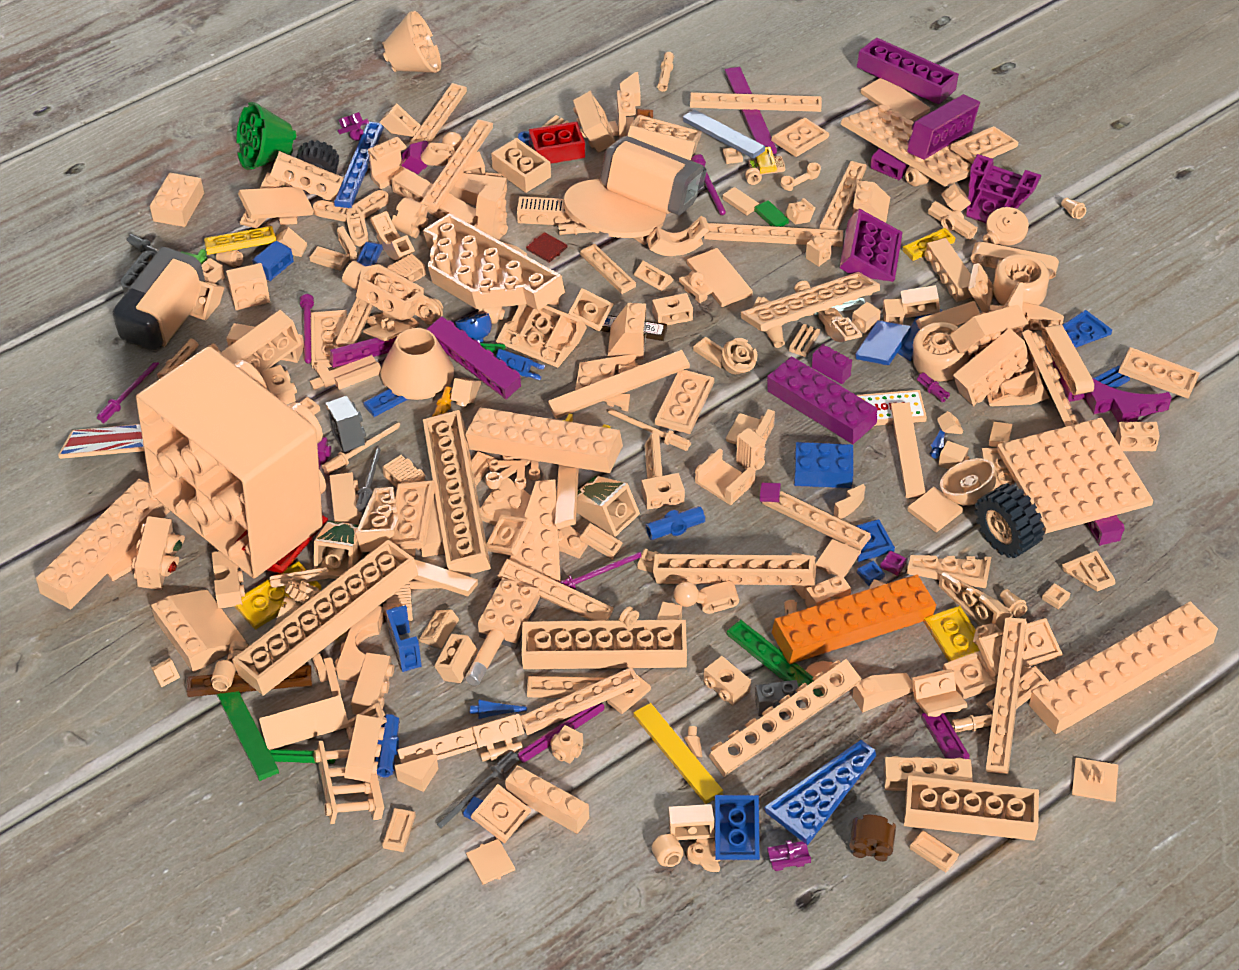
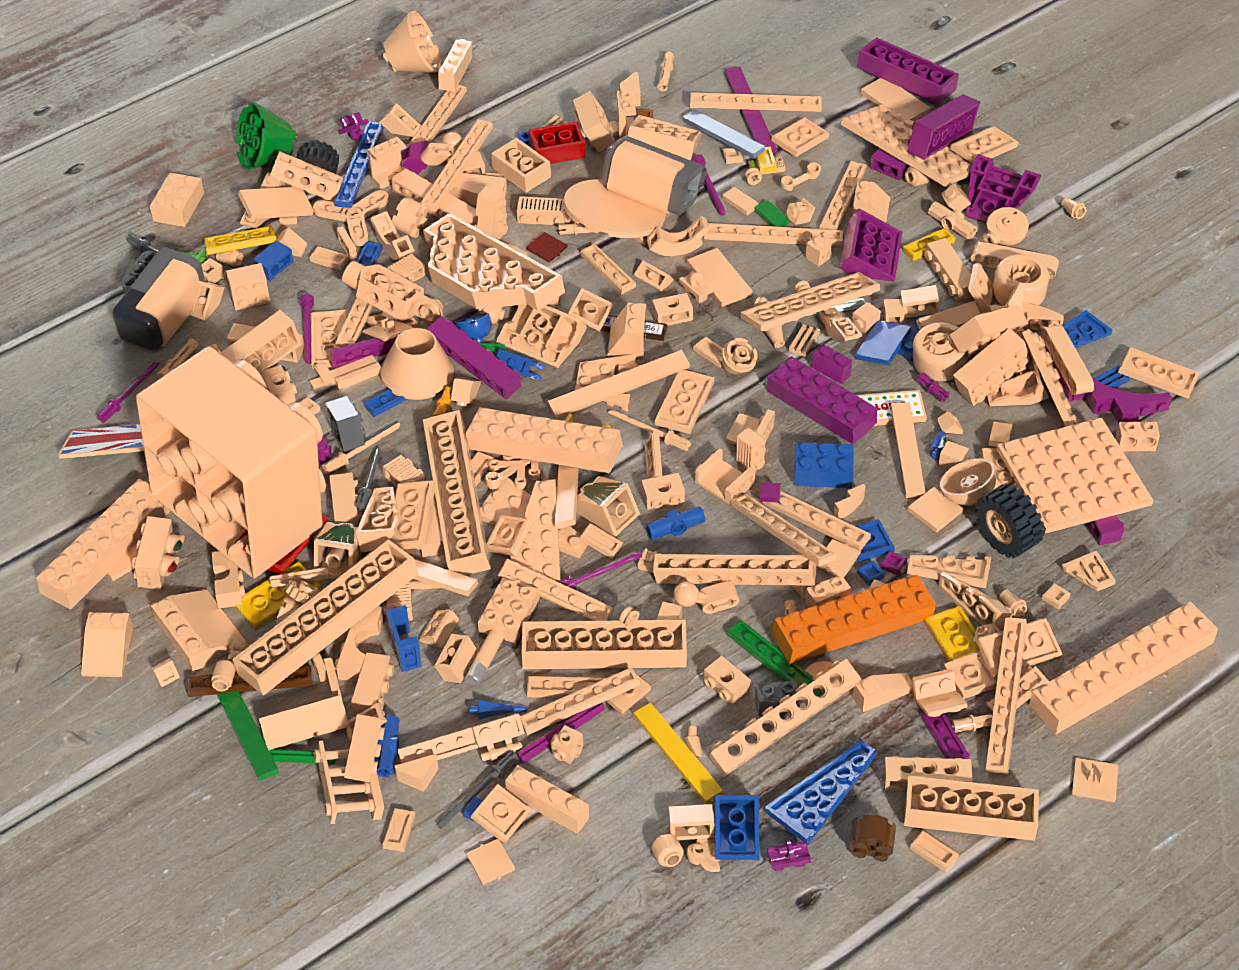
none -> light nougat slope [81,612,133,677]
none -> light nougat brick [438,39,472,92]
none -> light nougat tile [731,494,836,566]

